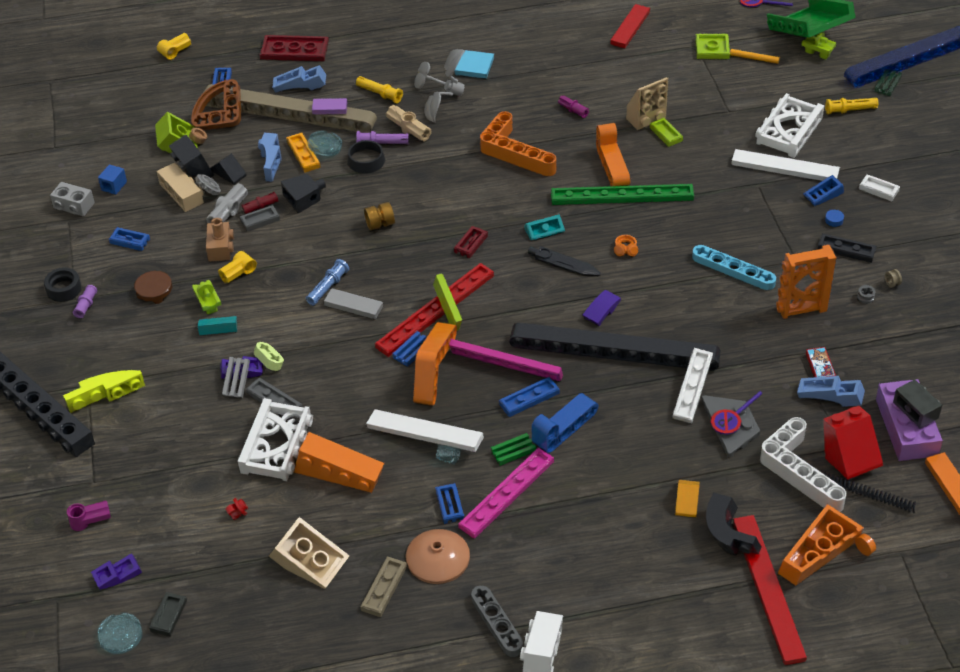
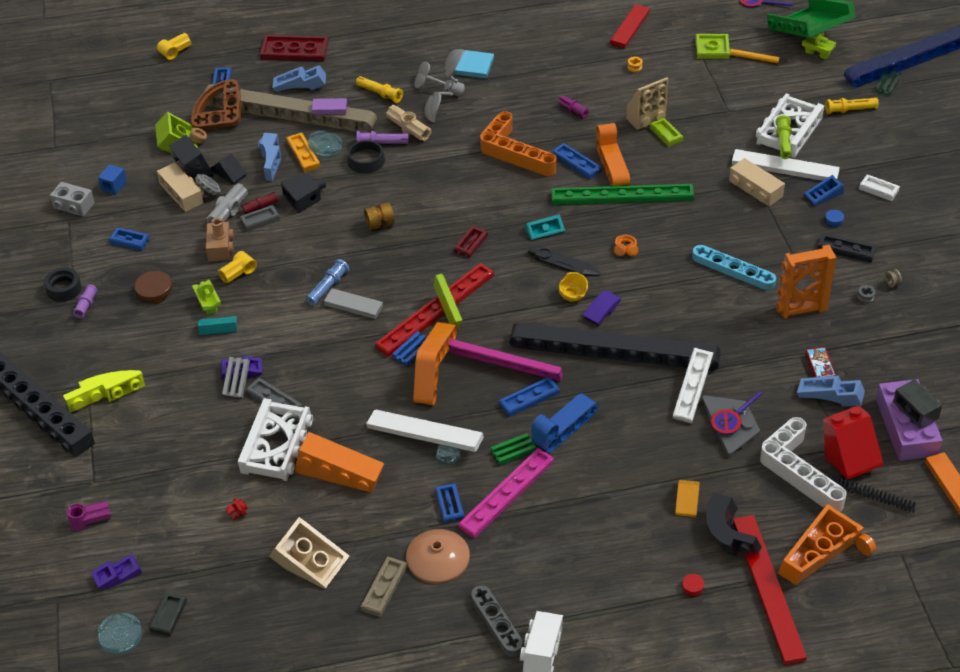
yellowish green beam [254,342,284,371] -> none
none -> blue tile [552,143,602,180]
none -> yellow hair [558,272,588,302]
none -> light orange bush [628,57,642,72]
none -> red tile [682,574,704,596]
none -> tan brick [729,158,785,206]
none -> lime pin [775,115,792,159]

